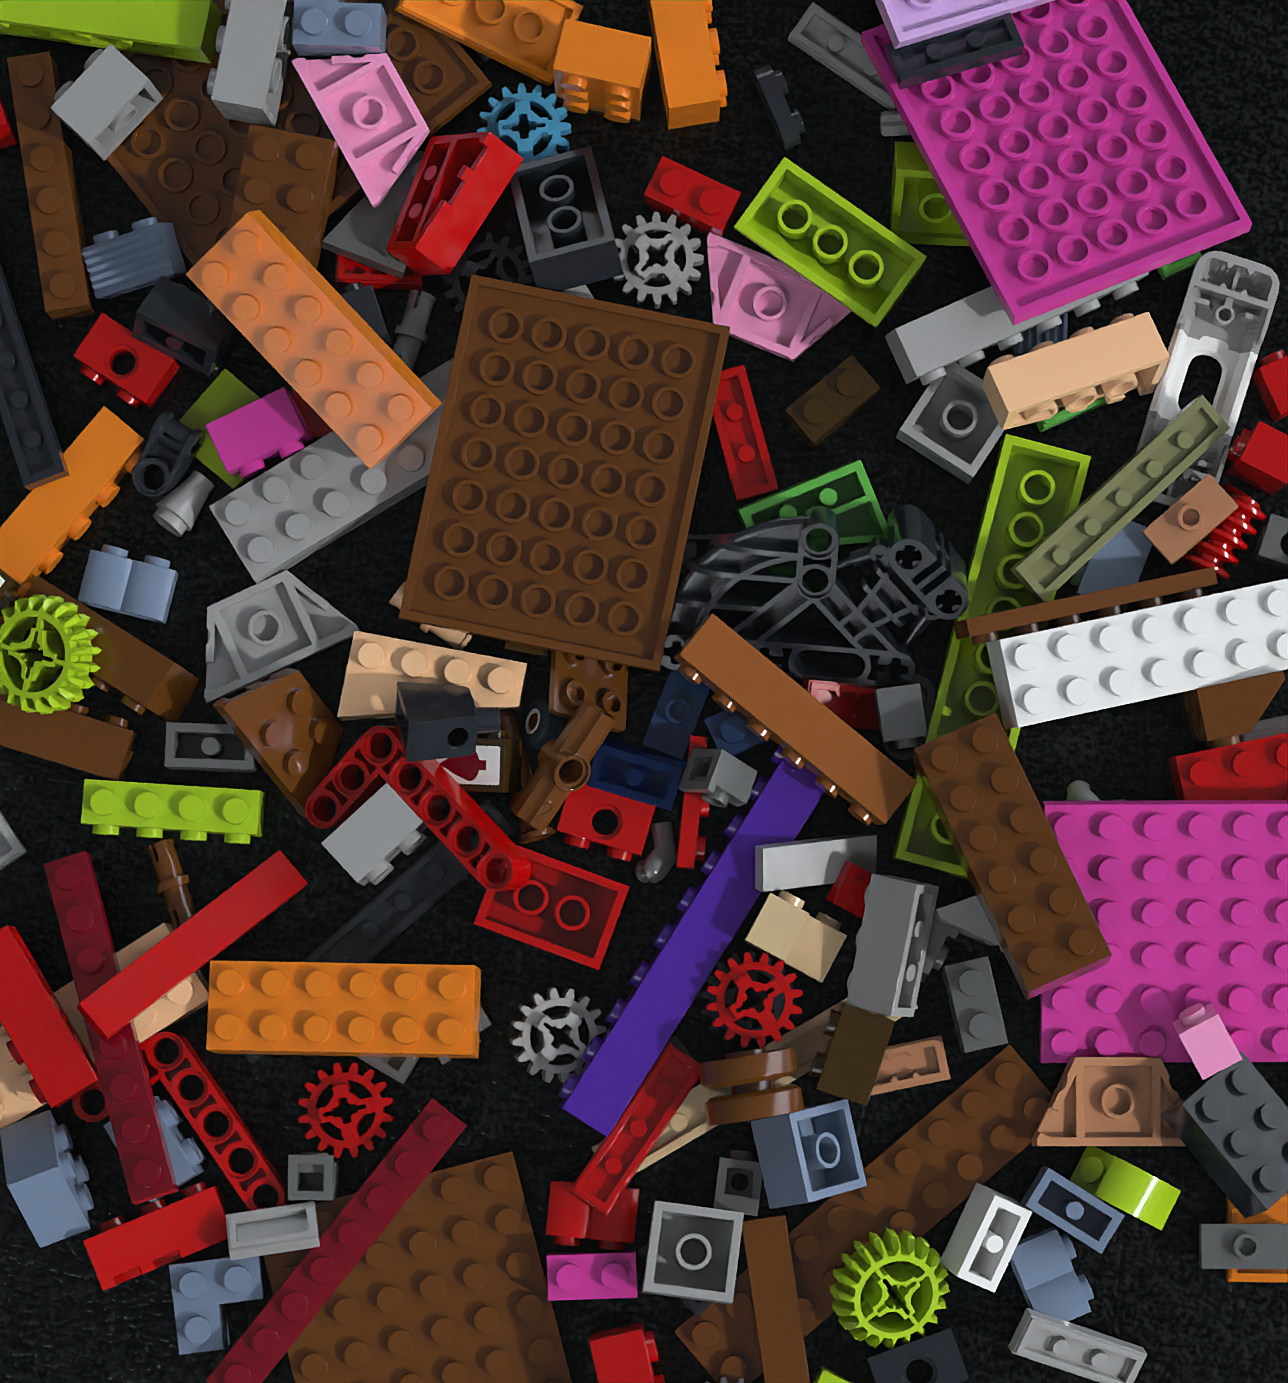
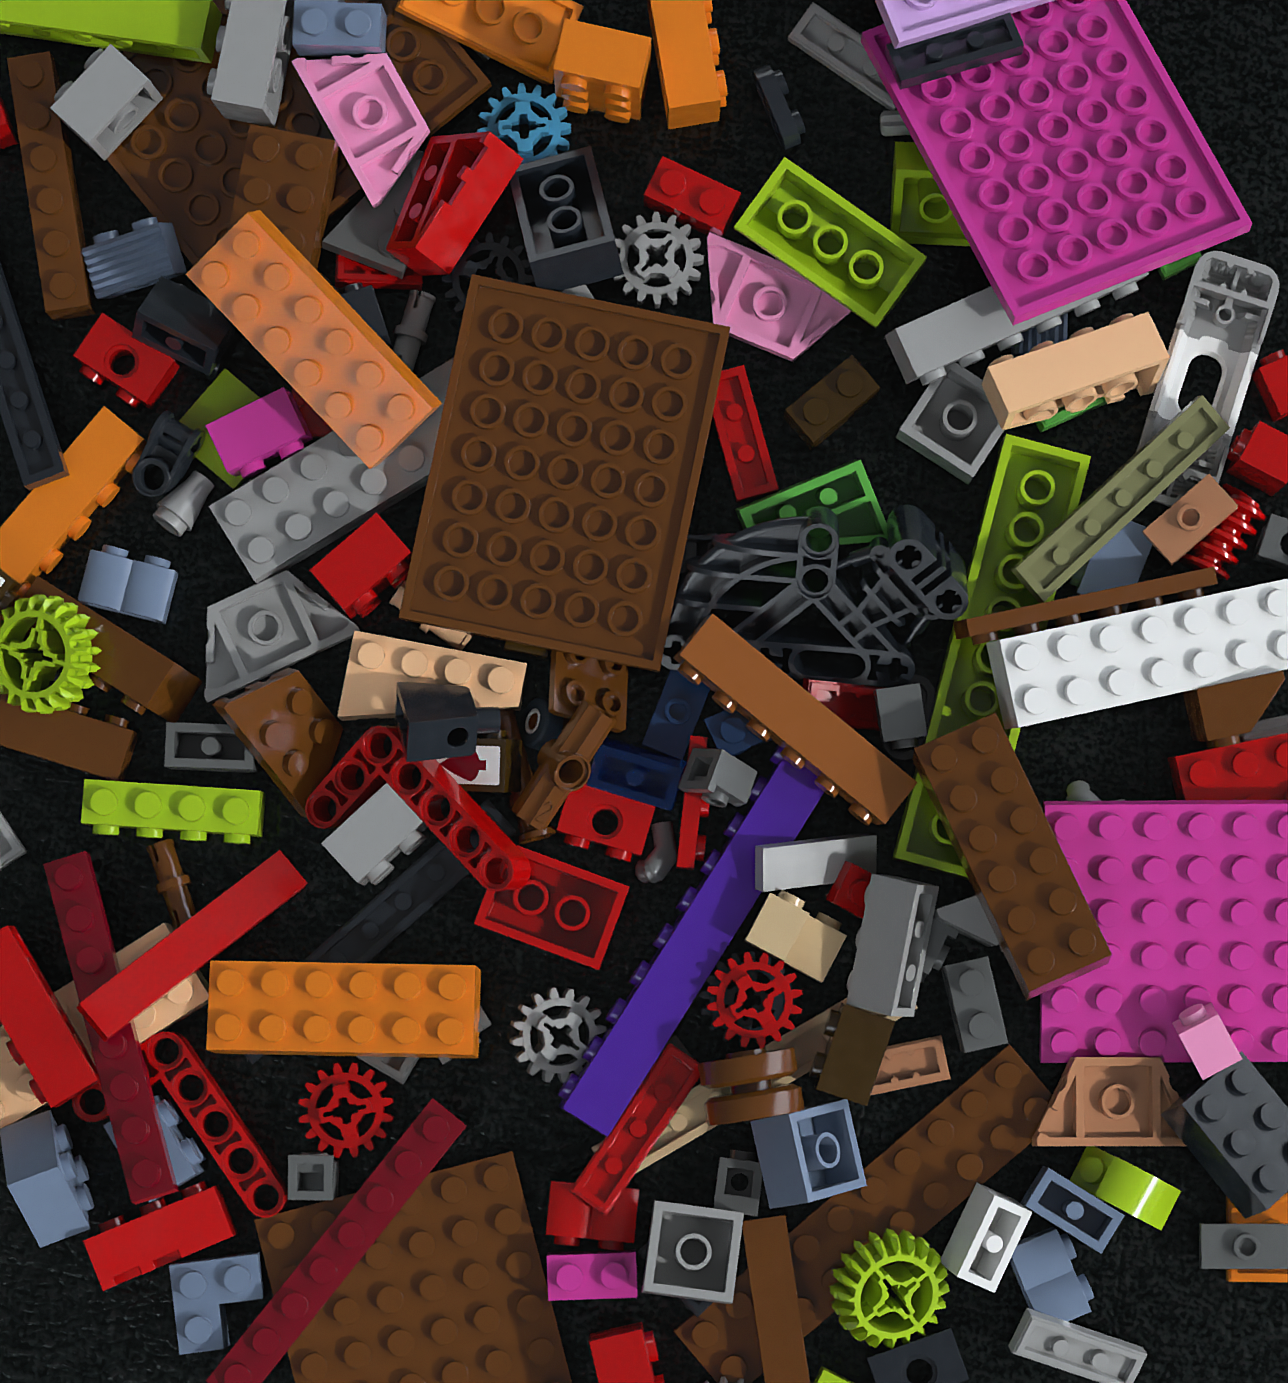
light grey tile [226,1201,320,1260] -> none
none -> red brick [310,512,412,619]

